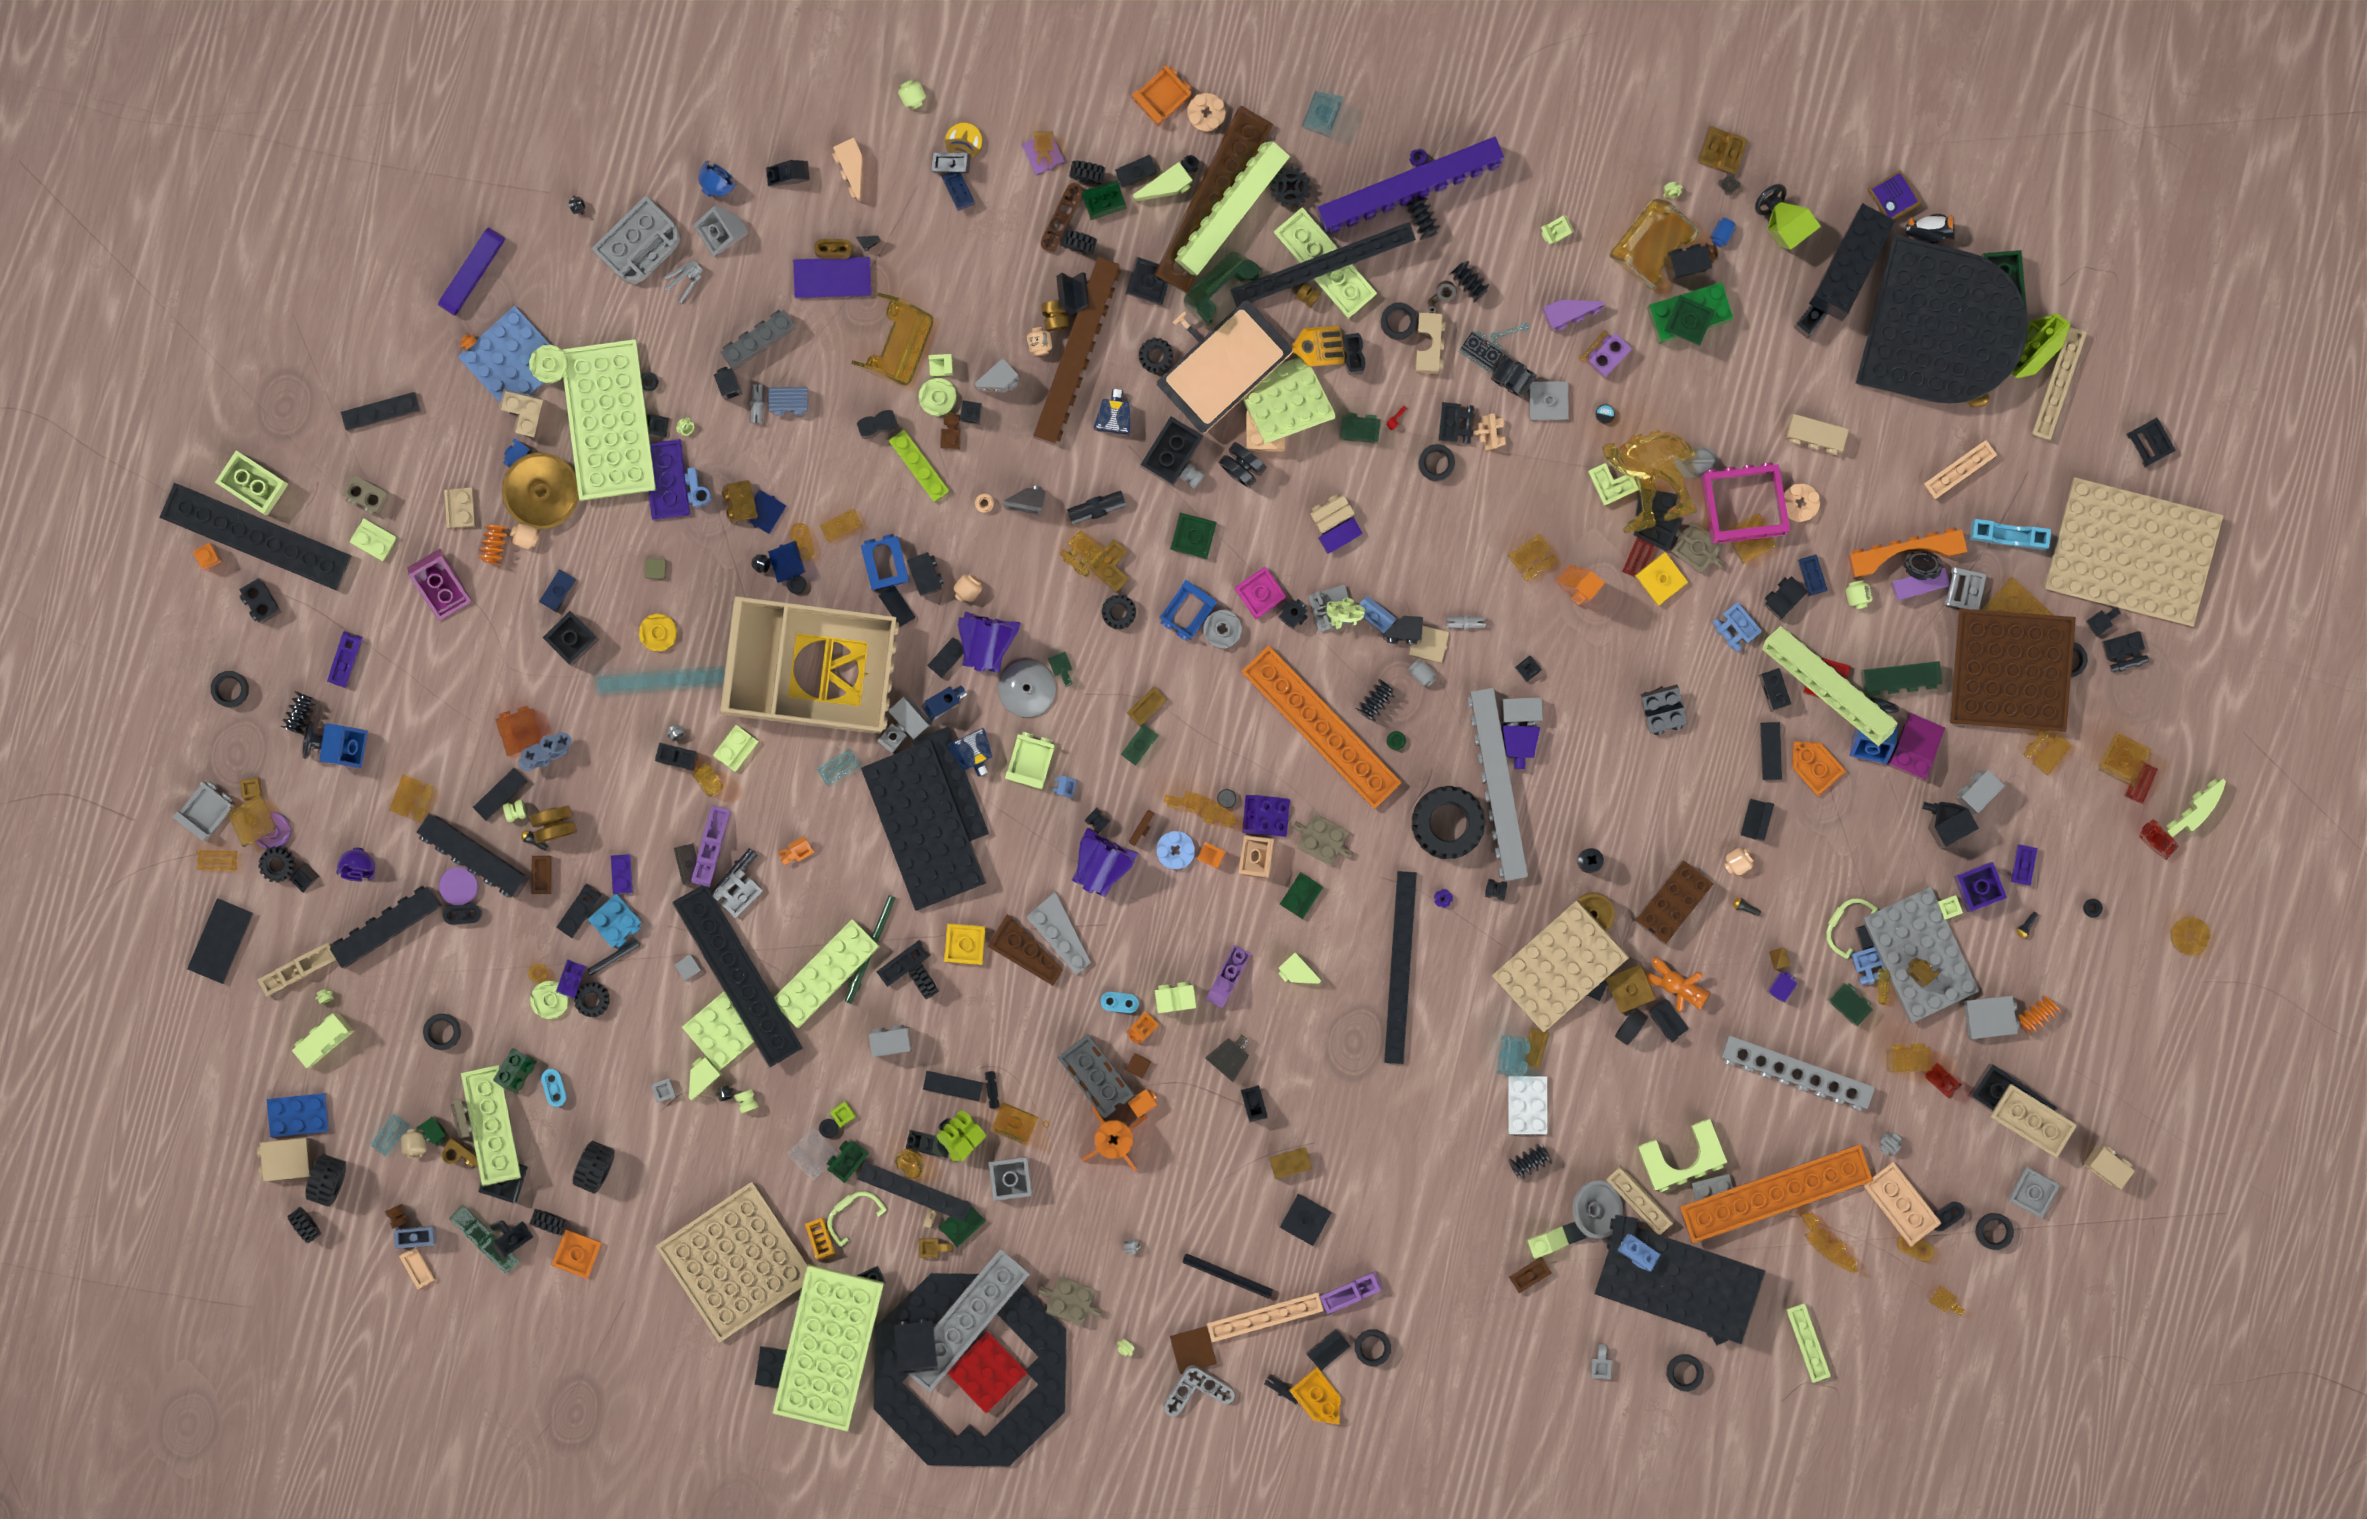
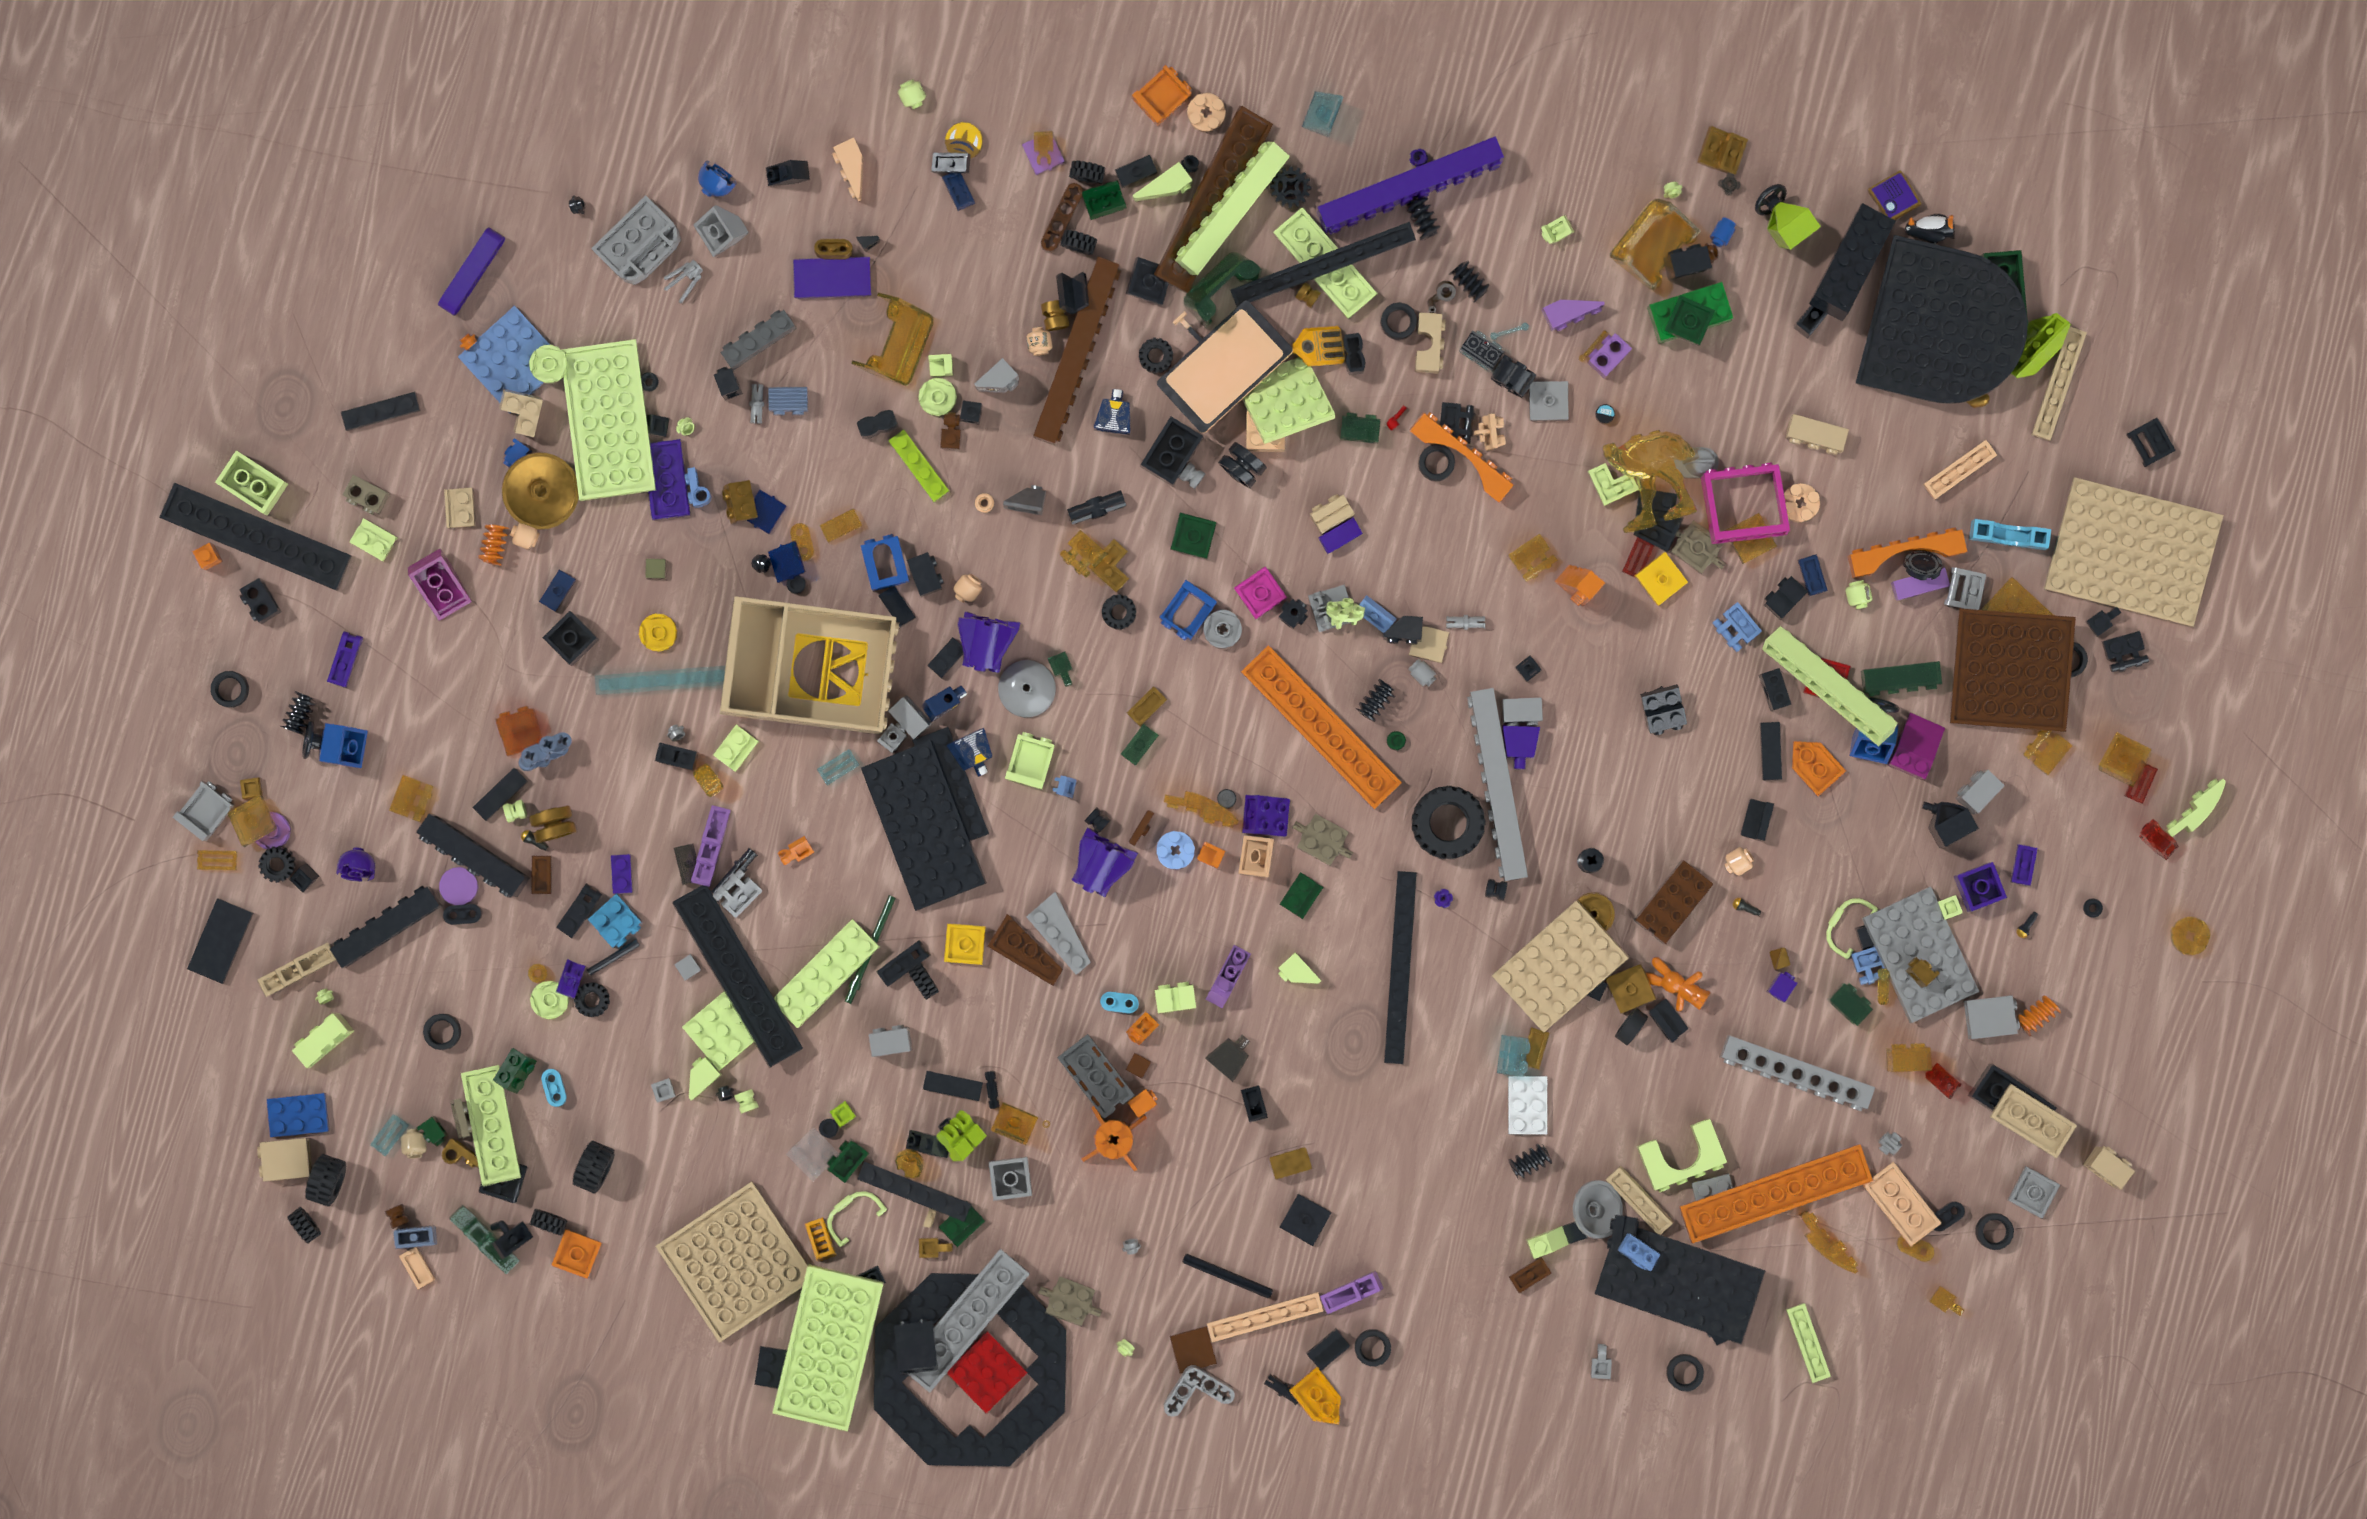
none -> orange arch [1409,412,1514,503]

